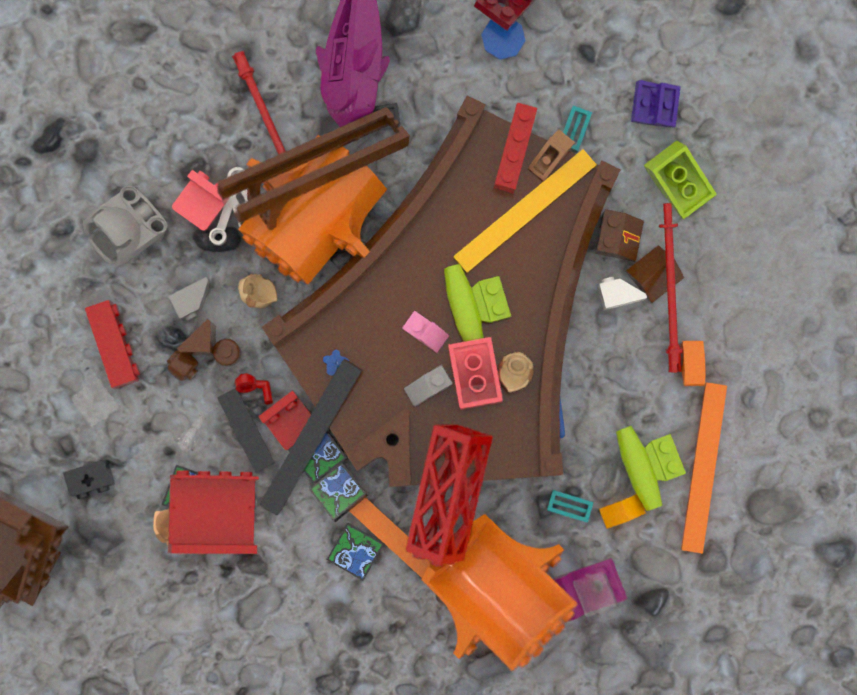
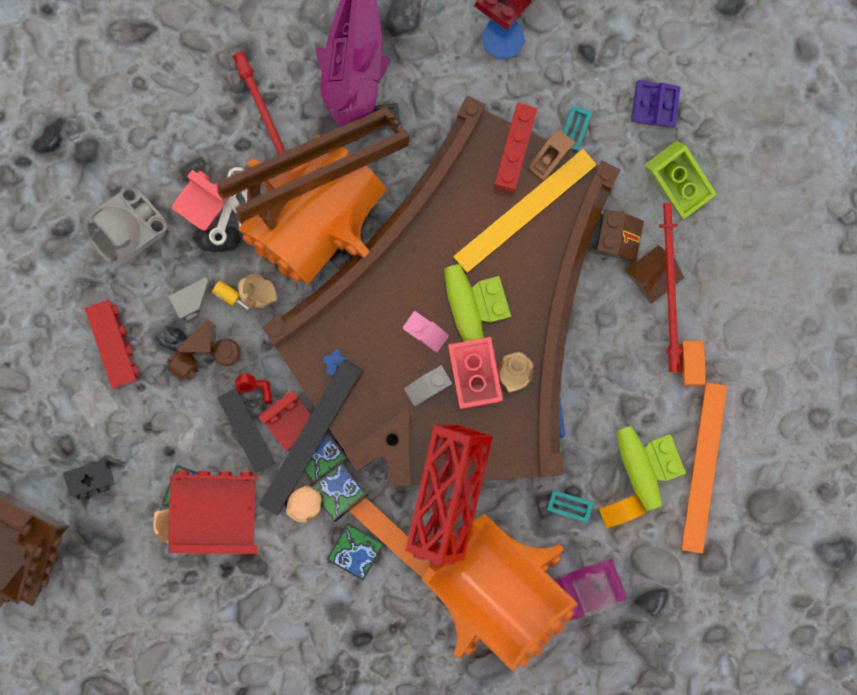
white slope [597,277,647,310] -> none
none -> yellow piece [212,280,251,311]
none -> light nougat hair [286,486,321,523]

